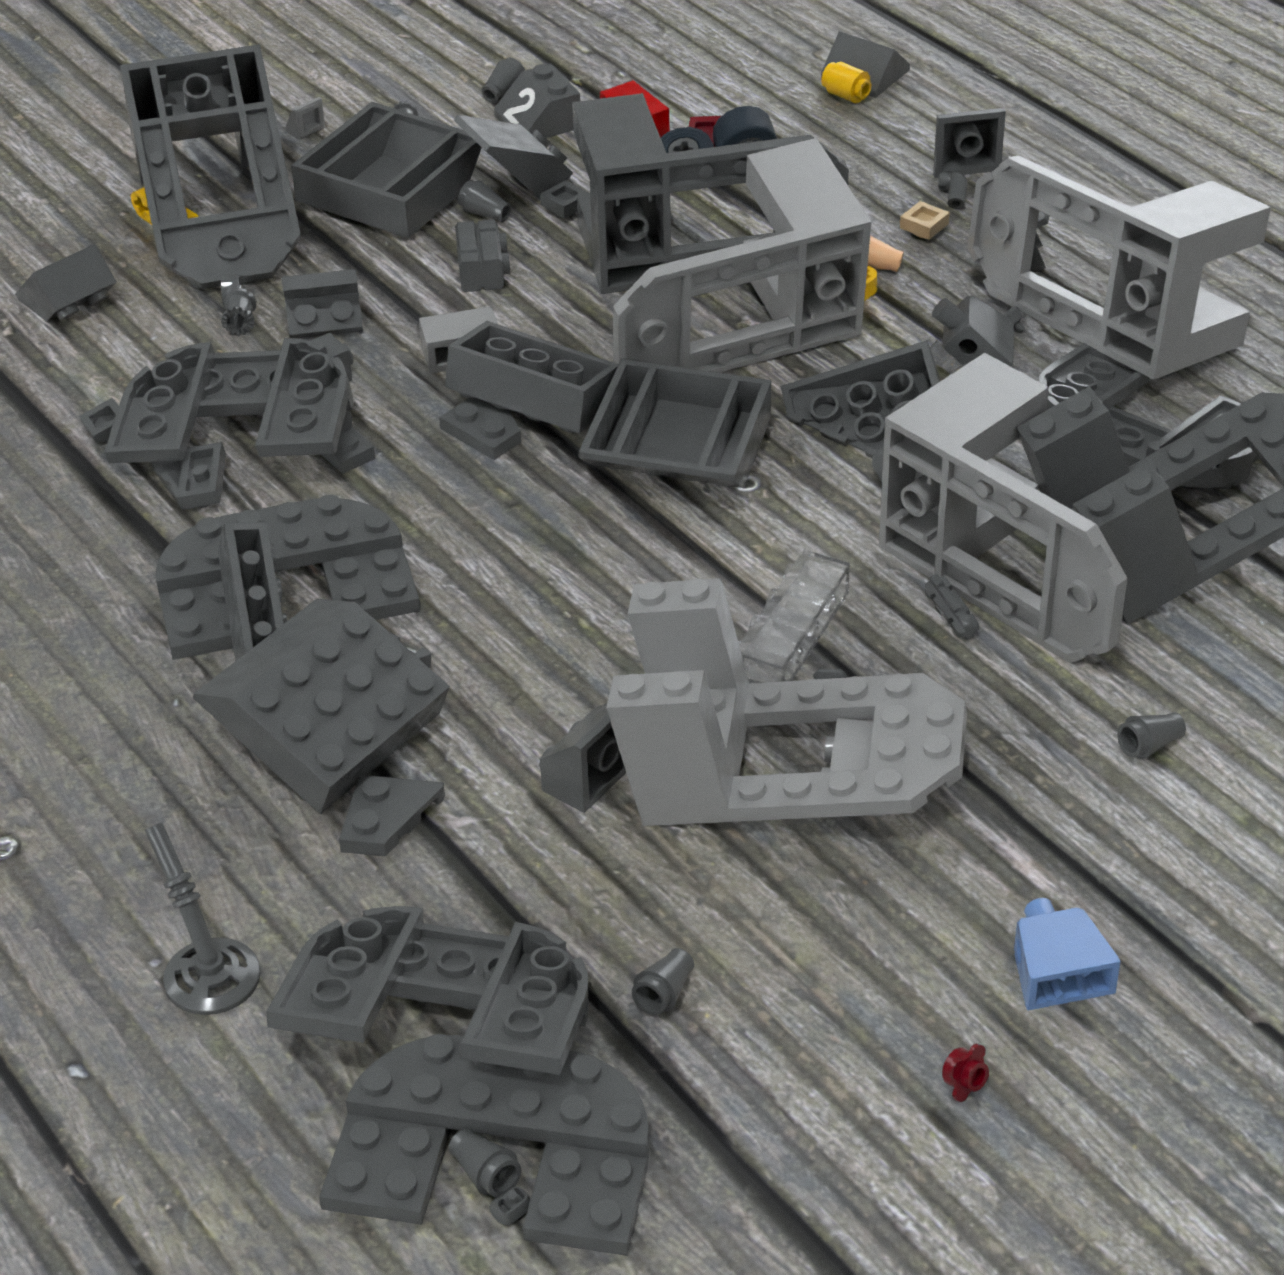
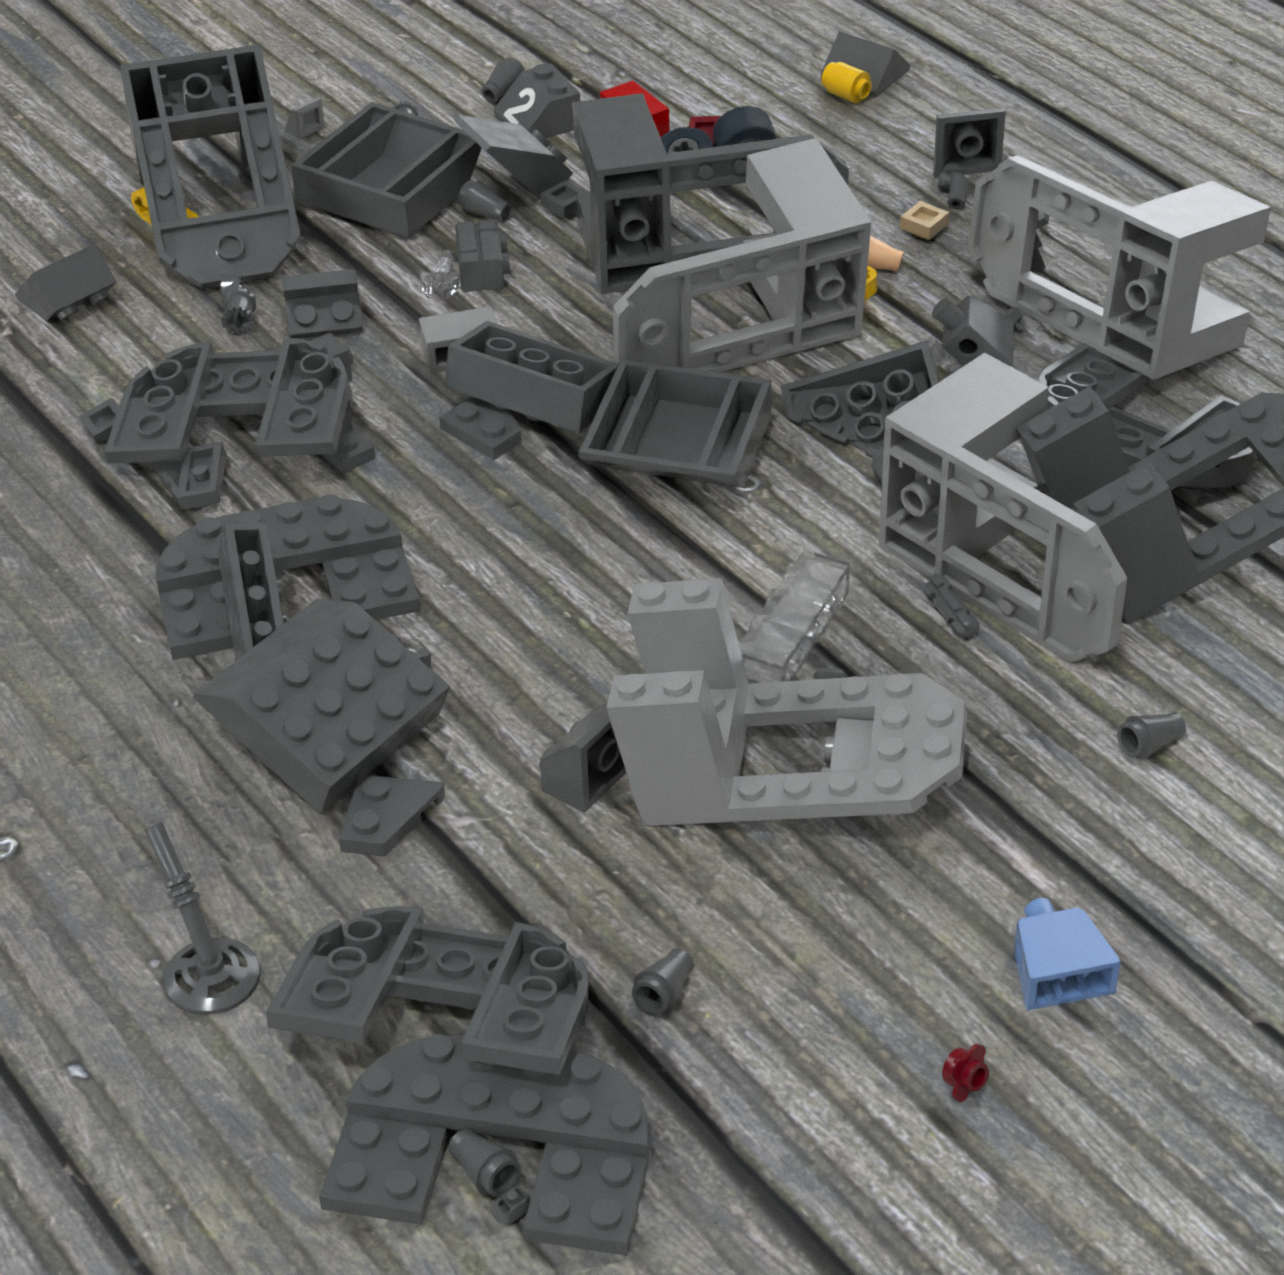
none -> clear bar [420,250,460,299]

